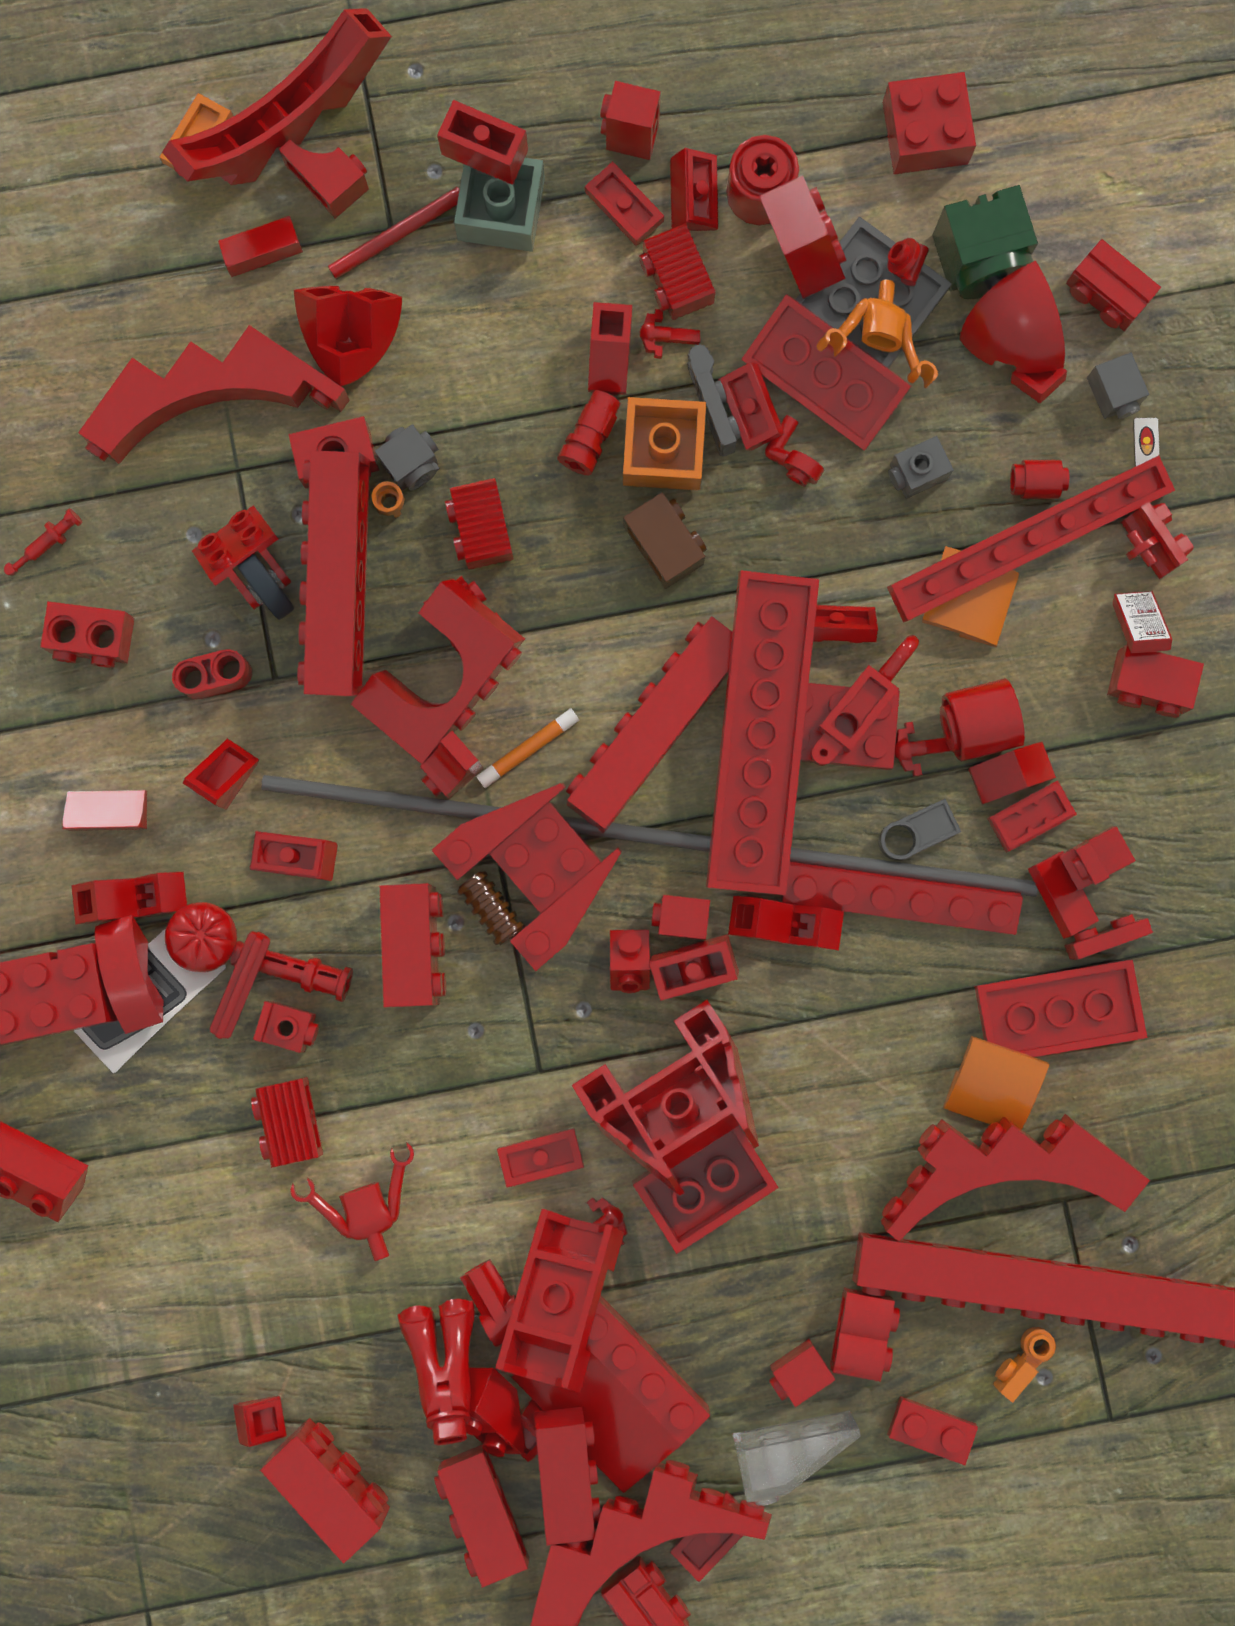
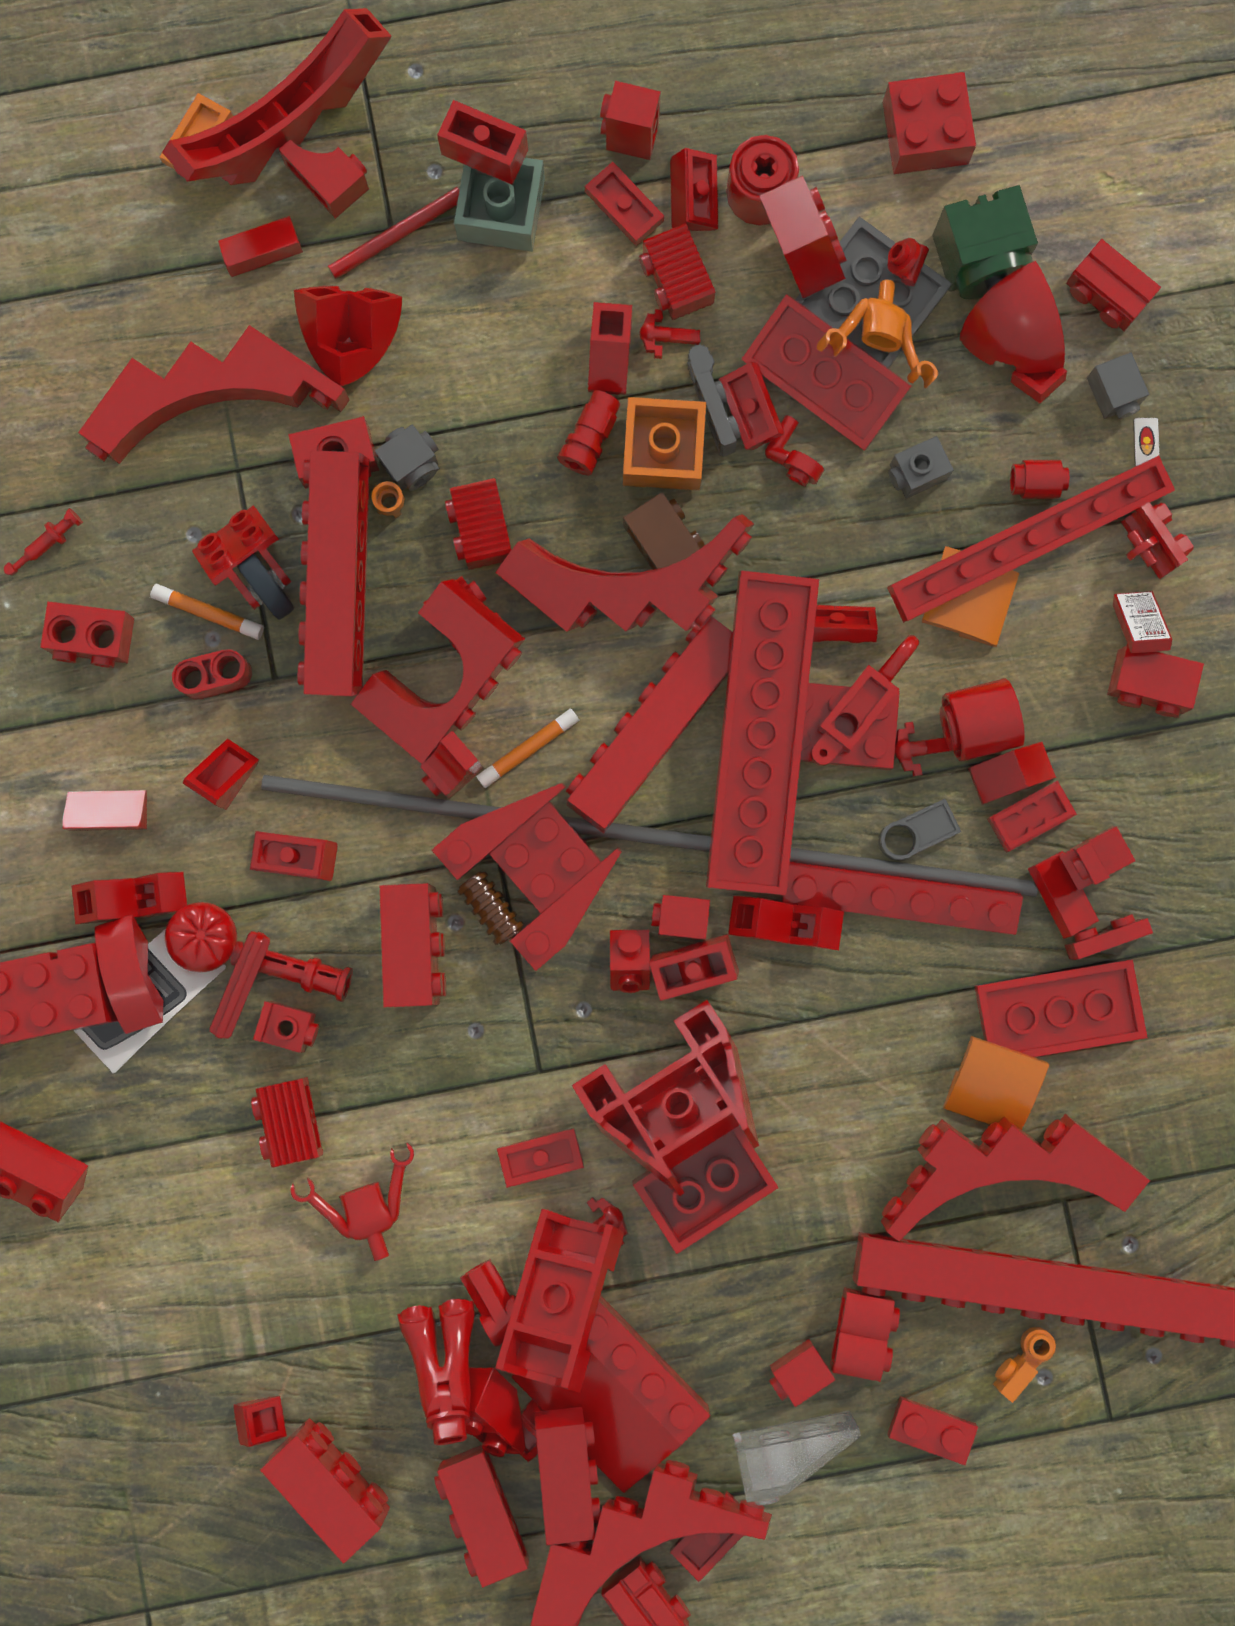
none -> orange bar [150,584,264,640]
none -> red arch [495,514,754,632]

